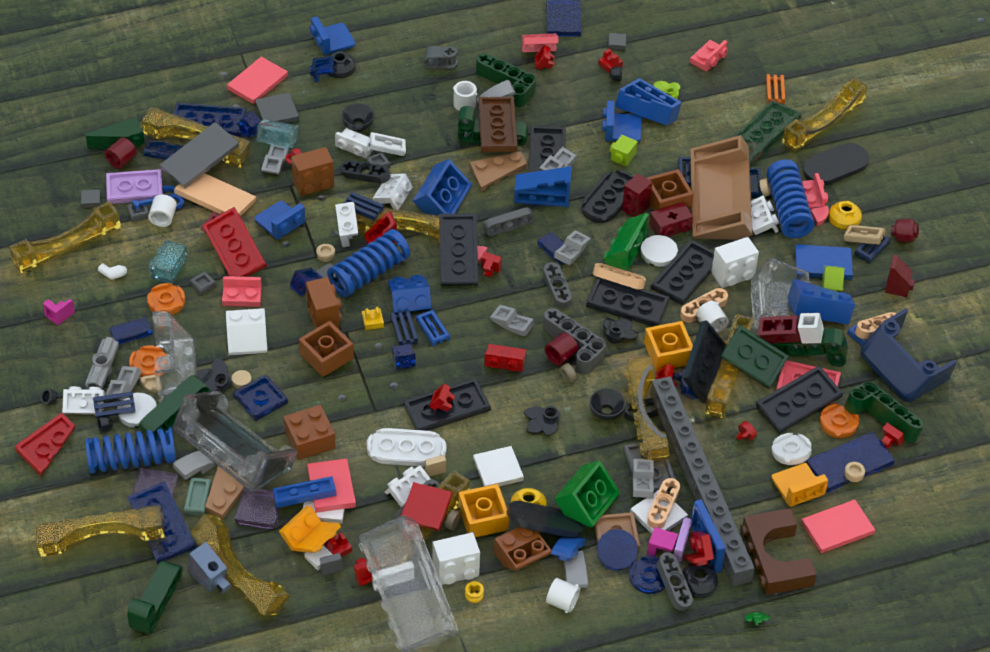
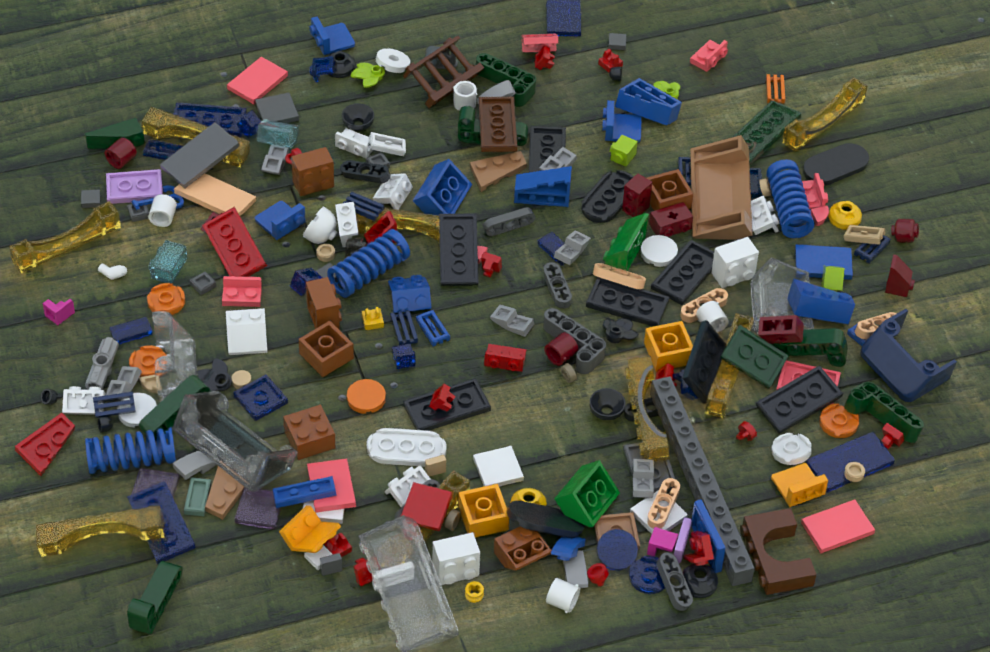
sand blue torso [188,542,231,594] -> none
clear yellow arch [191,514,290,616] -> none
black plate [524,406,560,436] -> none
green plant [745,612,769,625] -> none
white brick [798,313,824,343] -> none
none -> white cylinder [303,206,337,244]
none -> clear smoke tile [345,237,366,259]
none -> orange tile [347,379,386,414]
none -> lime plate [351,62,385,88]
none -> white tile [376,49,410,73]
none -> reddish brown fence [403,36,484,109]
none -> red tile [587,563,609,587]

